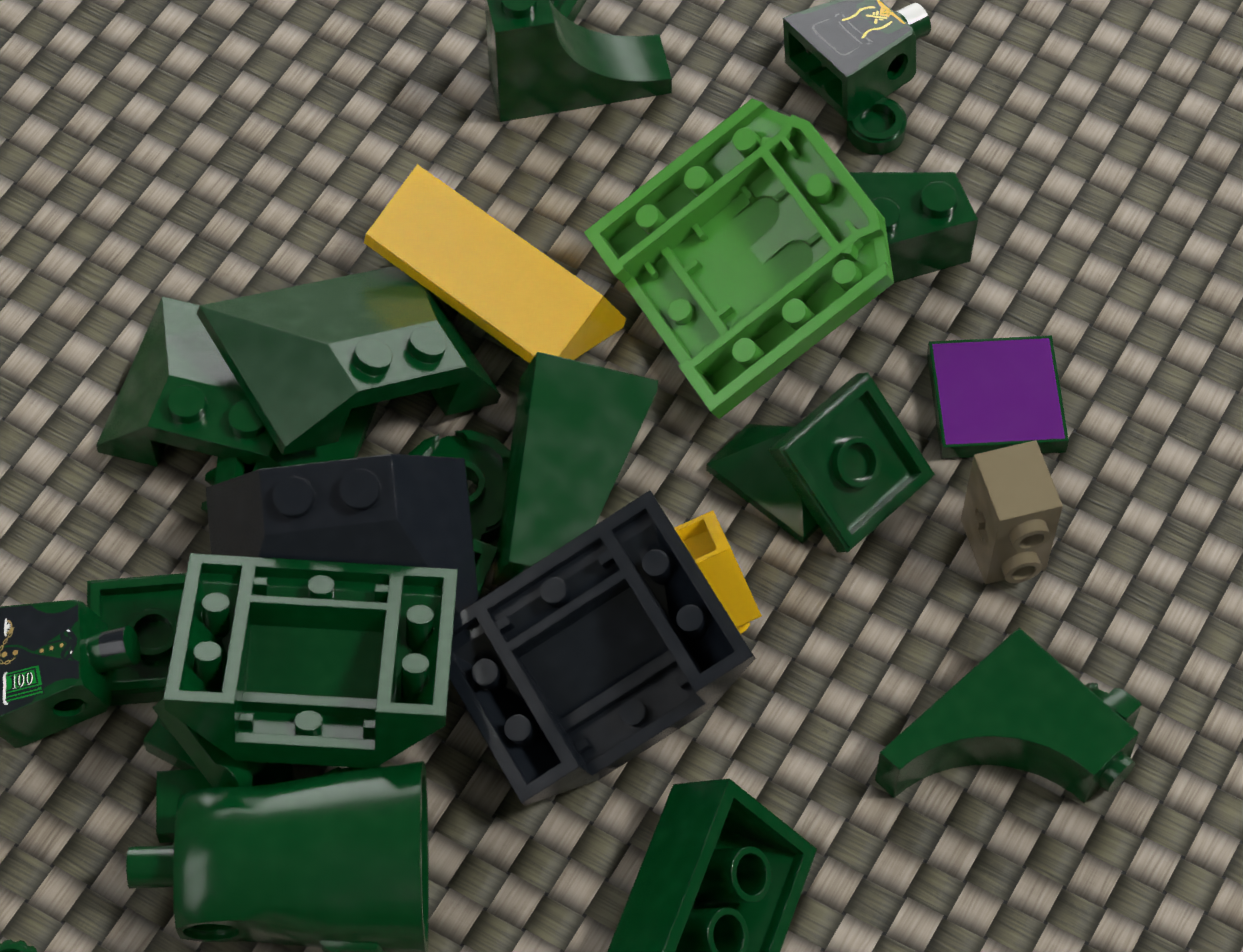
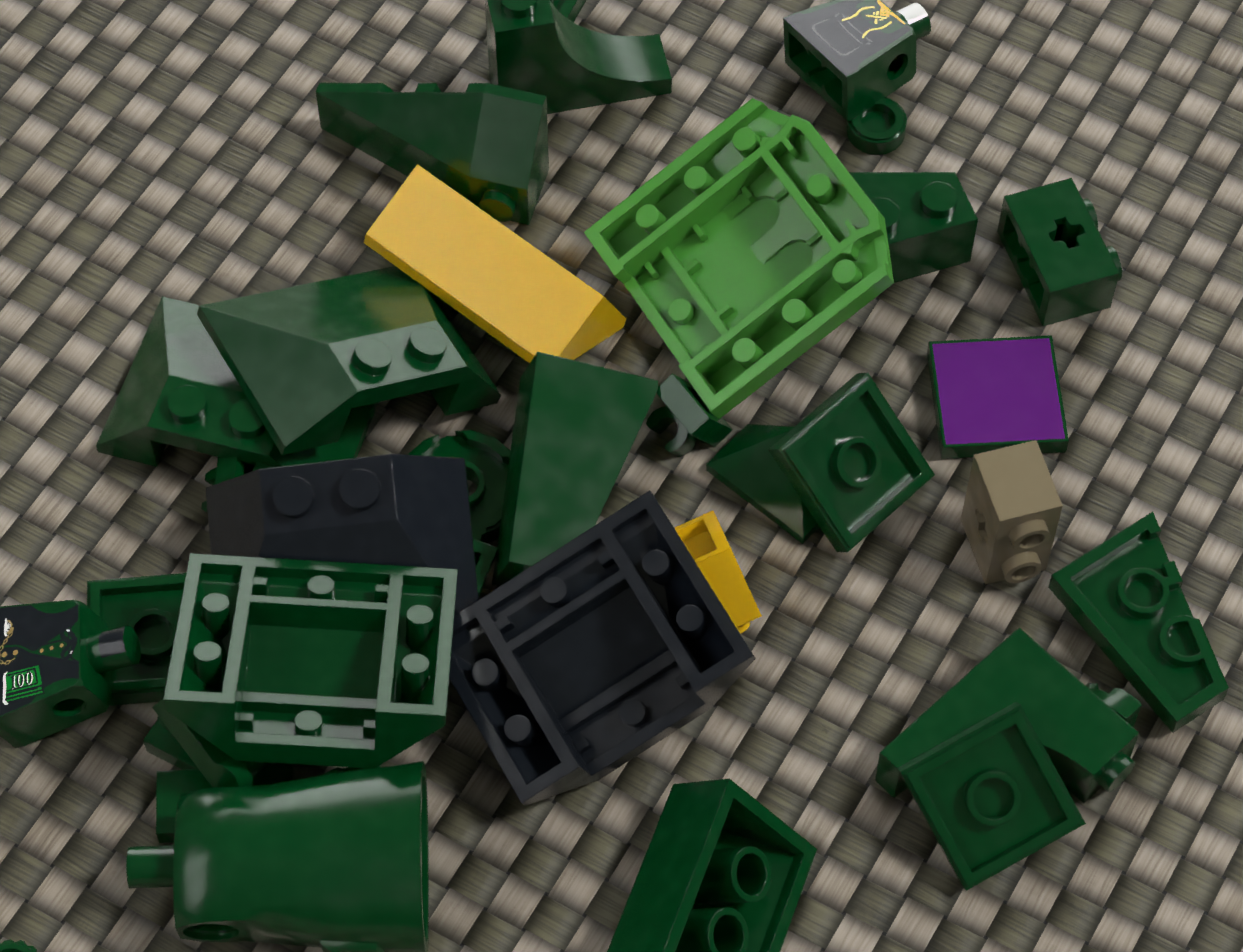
none -> dark green wedge [316,83,549,225]
none -> dark green tile [646,373,733,457]
none -> dark green tile [897,702,1086,891]
none -> dark green brick [997,178,1122,326]
none -> dark green wing [1048,511,1229,733]

